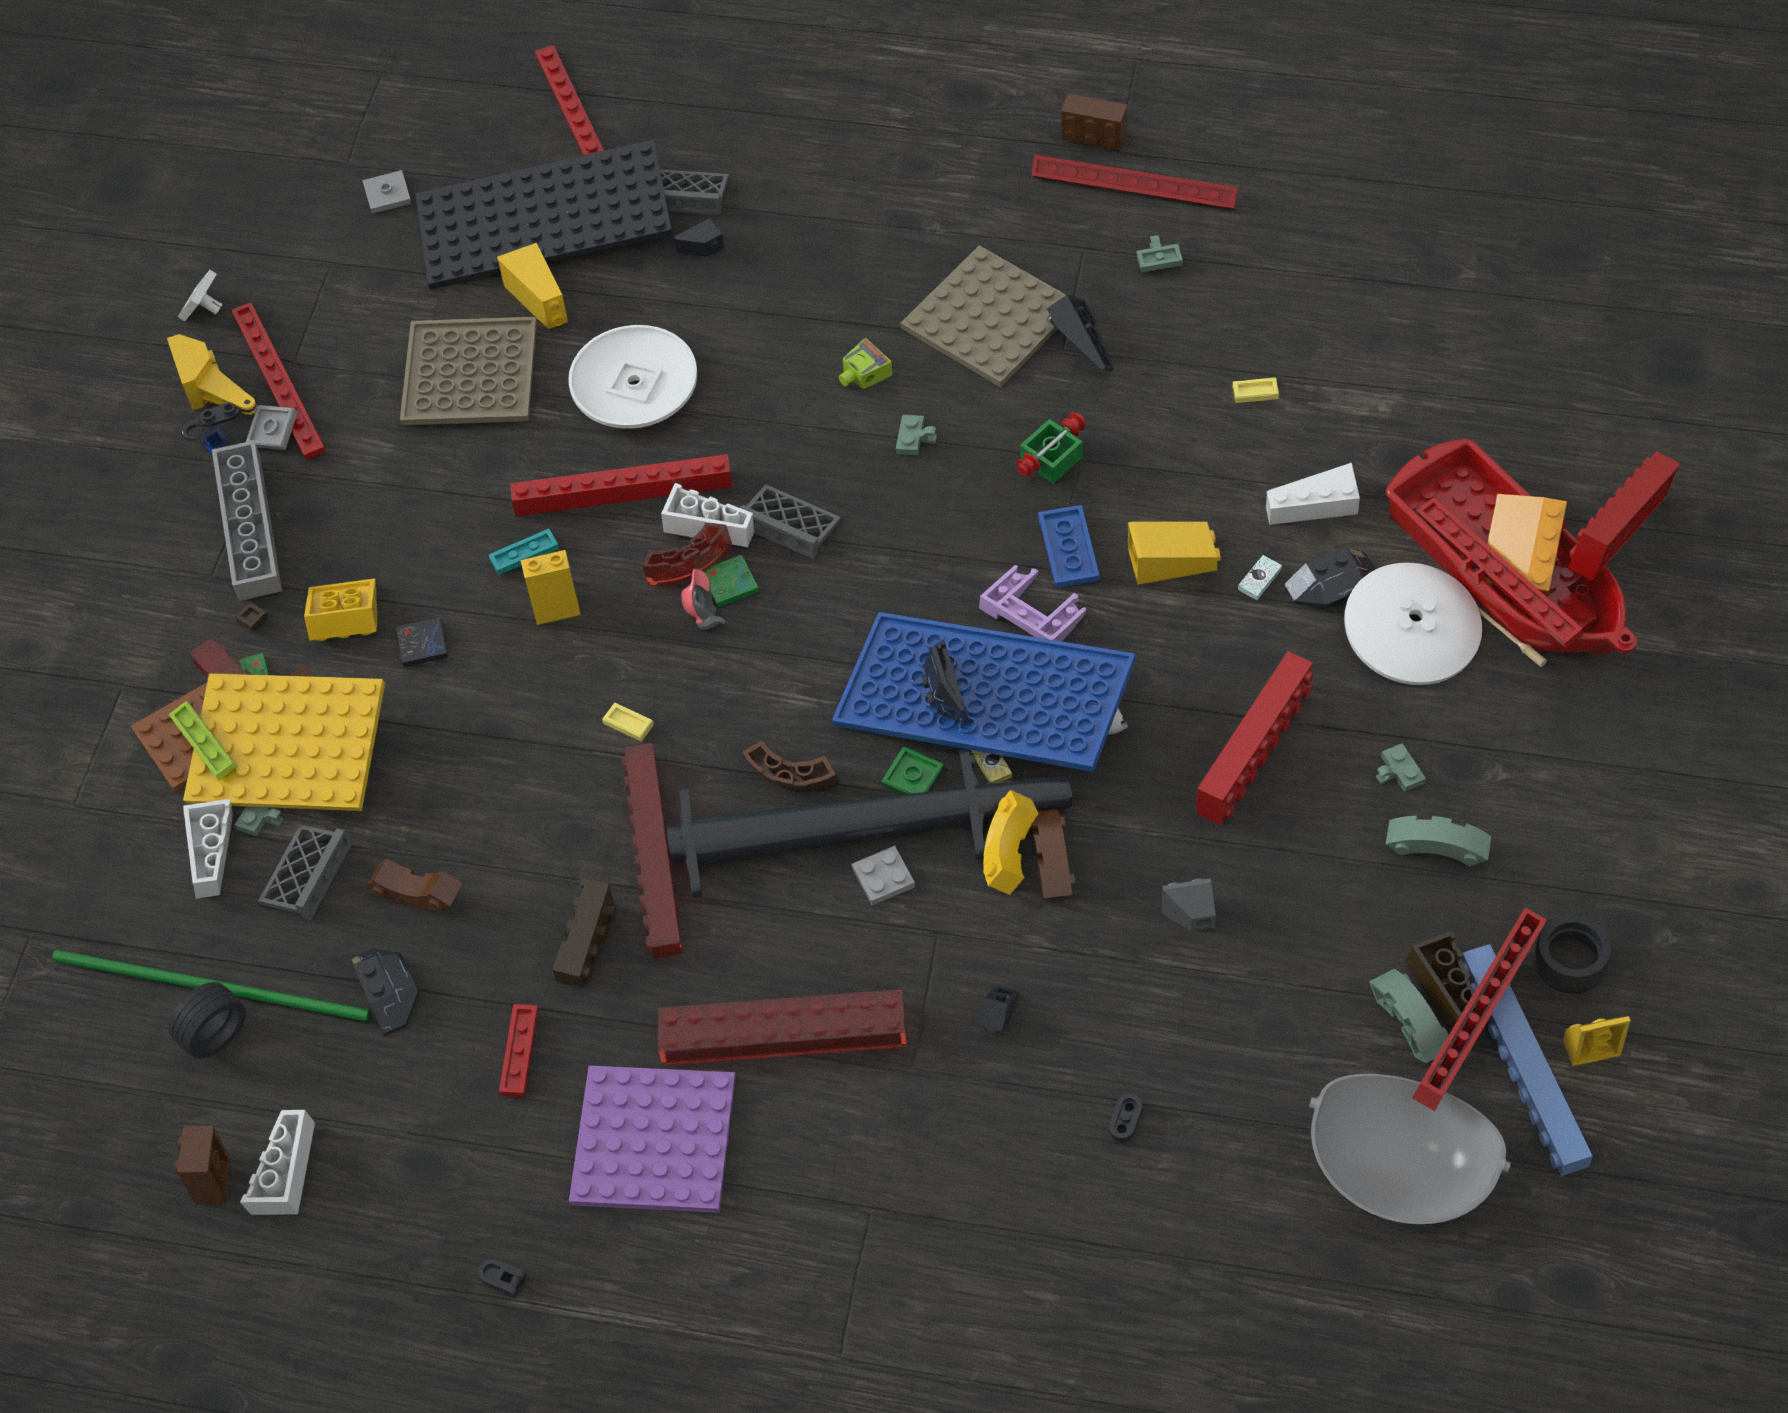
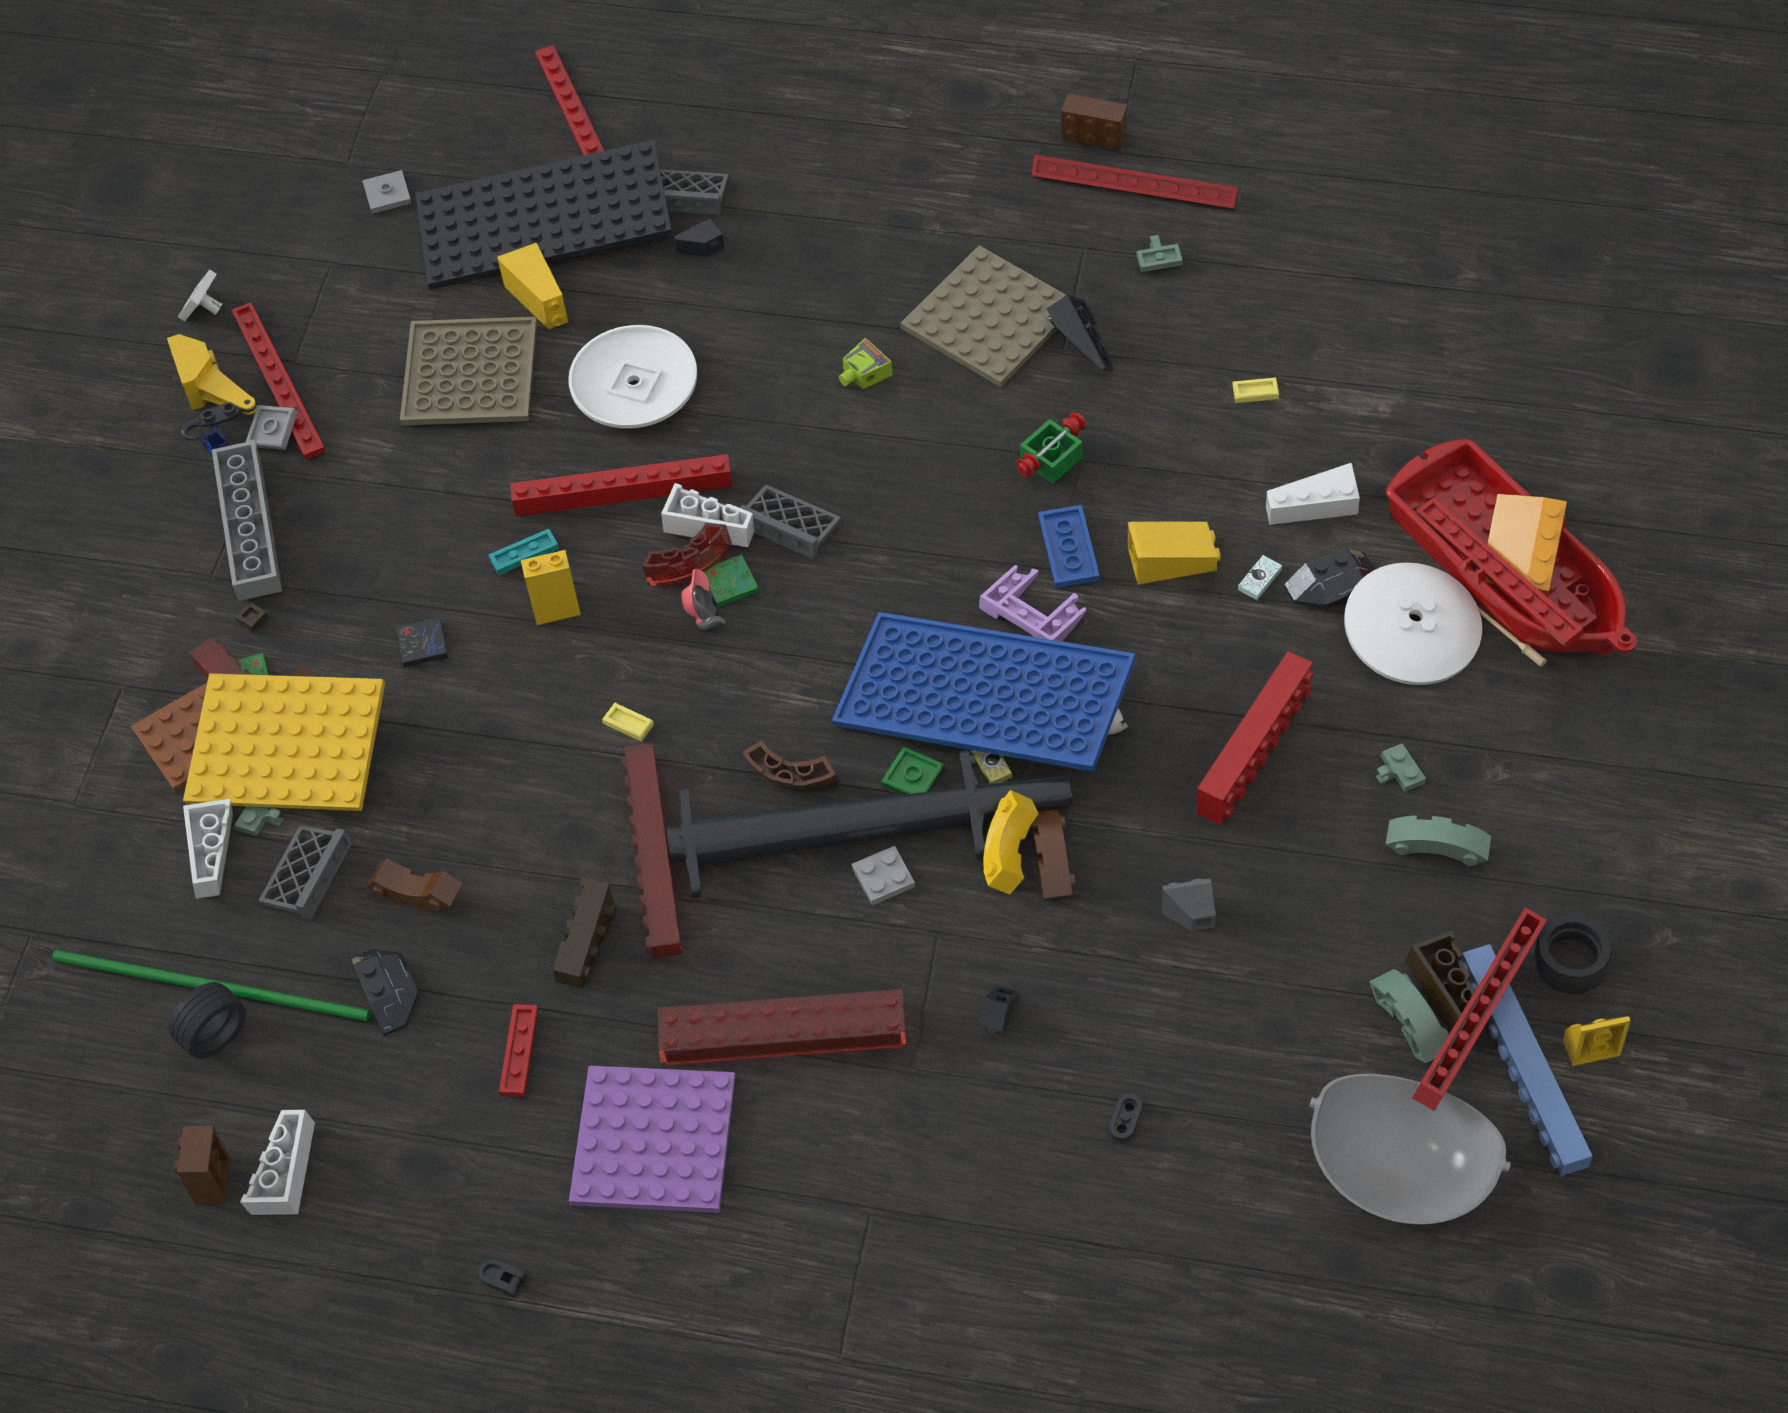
lime tile [168,701,237,781] -> none
yellow slope [304,579,378,641] -> none
sand green plate [896,415,937,455] -> none
black wedge [921,640,970,725] -> none
red brick [1568,451,1680,581] -> none

